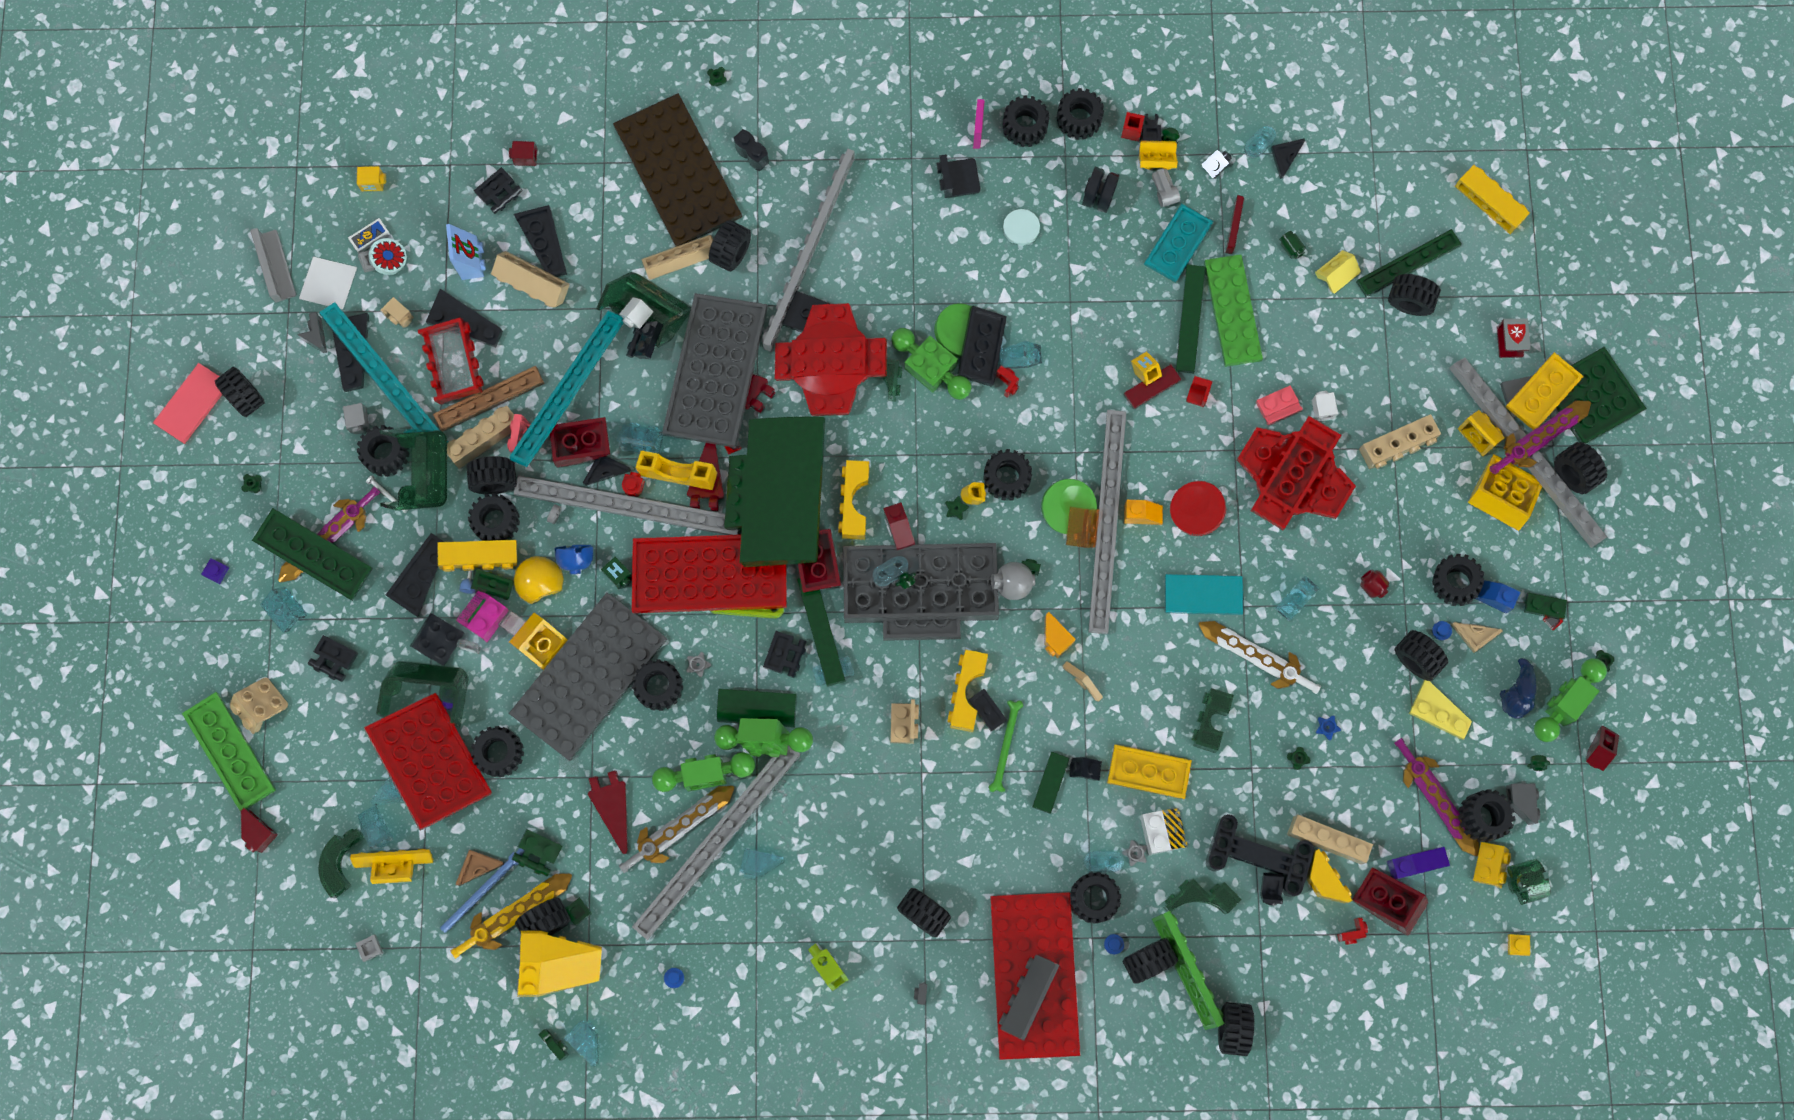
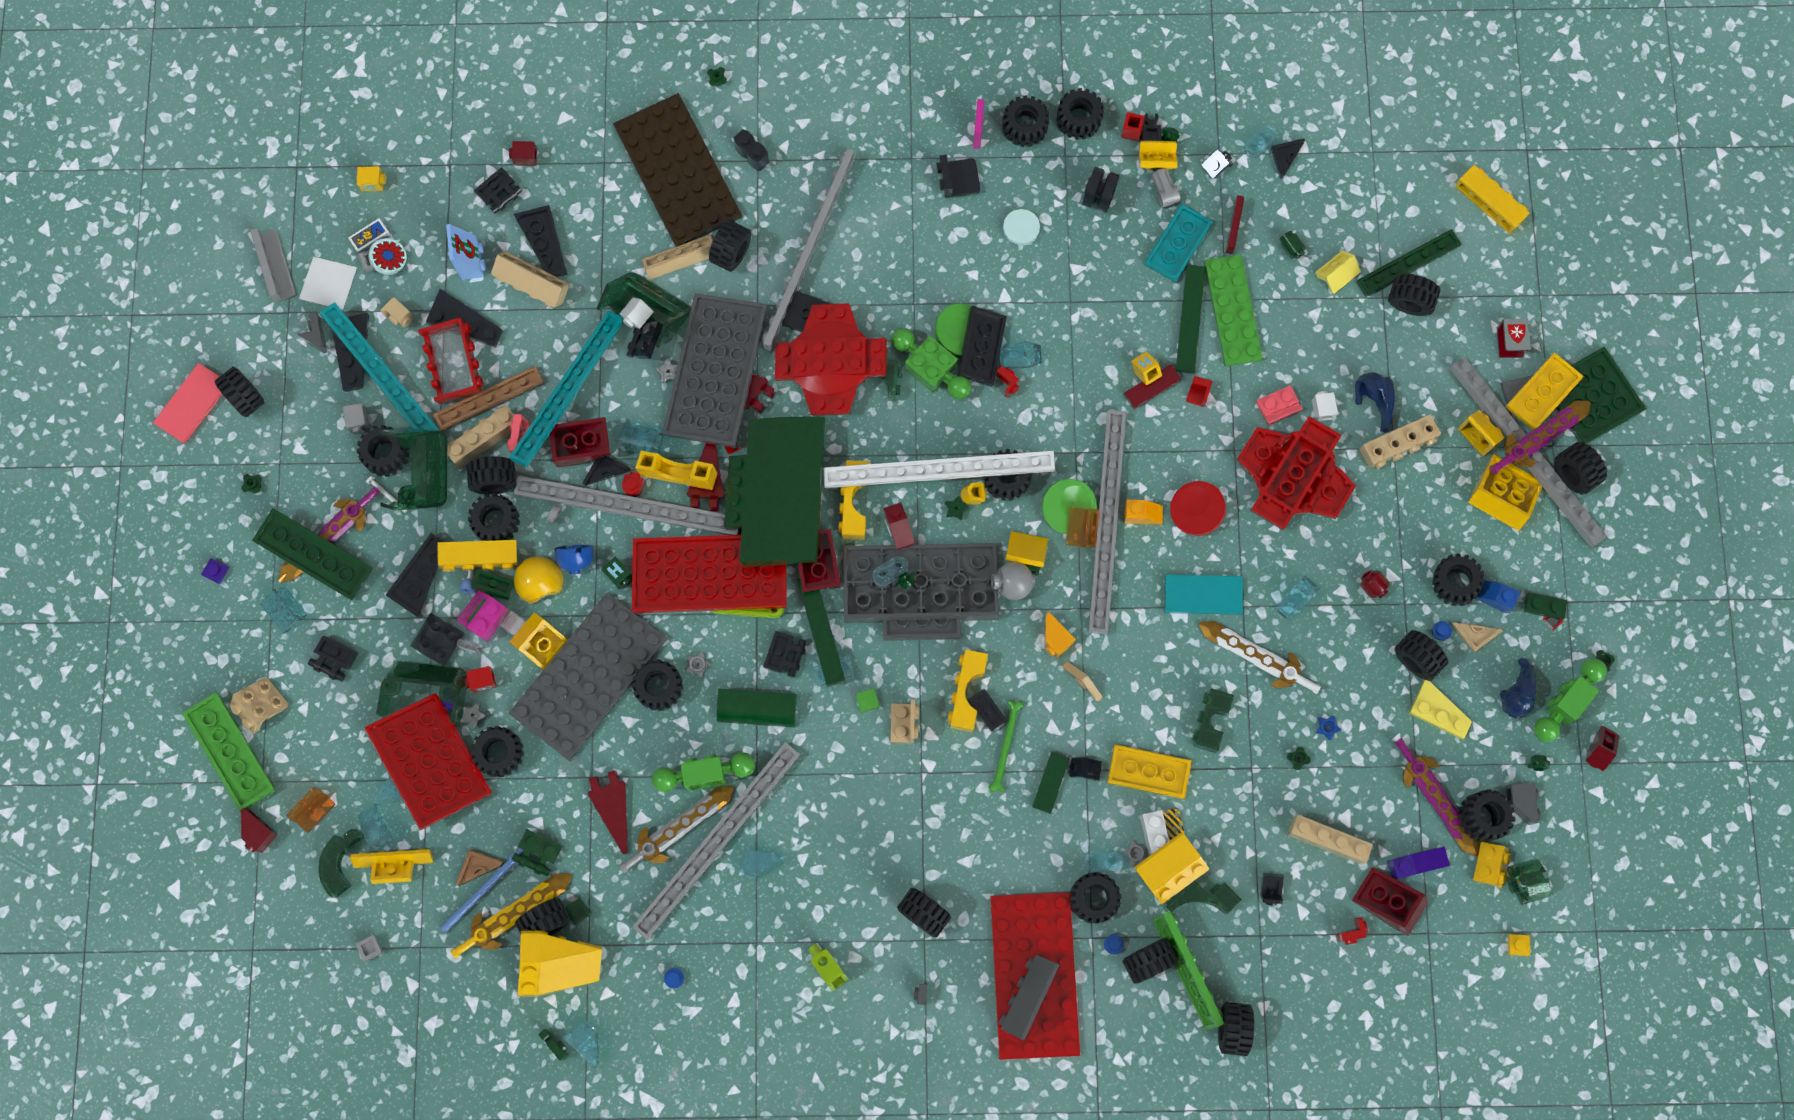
bright green brick [714,718,813,757] -> none
black beam [1206,814,1314,897] -> none
yellow slope [1306,849,1353,904] -> none
none -> clear orange panel [286,786,335,833]
none -> light grey plate [461,703,486,728]
none -> red brick [465,666,497,693]
none -> light grey plate [656,359,678,382]
none -> white plate [824,451,1055,488]
none -> bright green tile [856,688,880,713]
none -> yellow tile [1005,531,1048,567]
none -> yellow slope [1134,832,1209,905]
none -> dark blue hair [1355,372,1395,433]

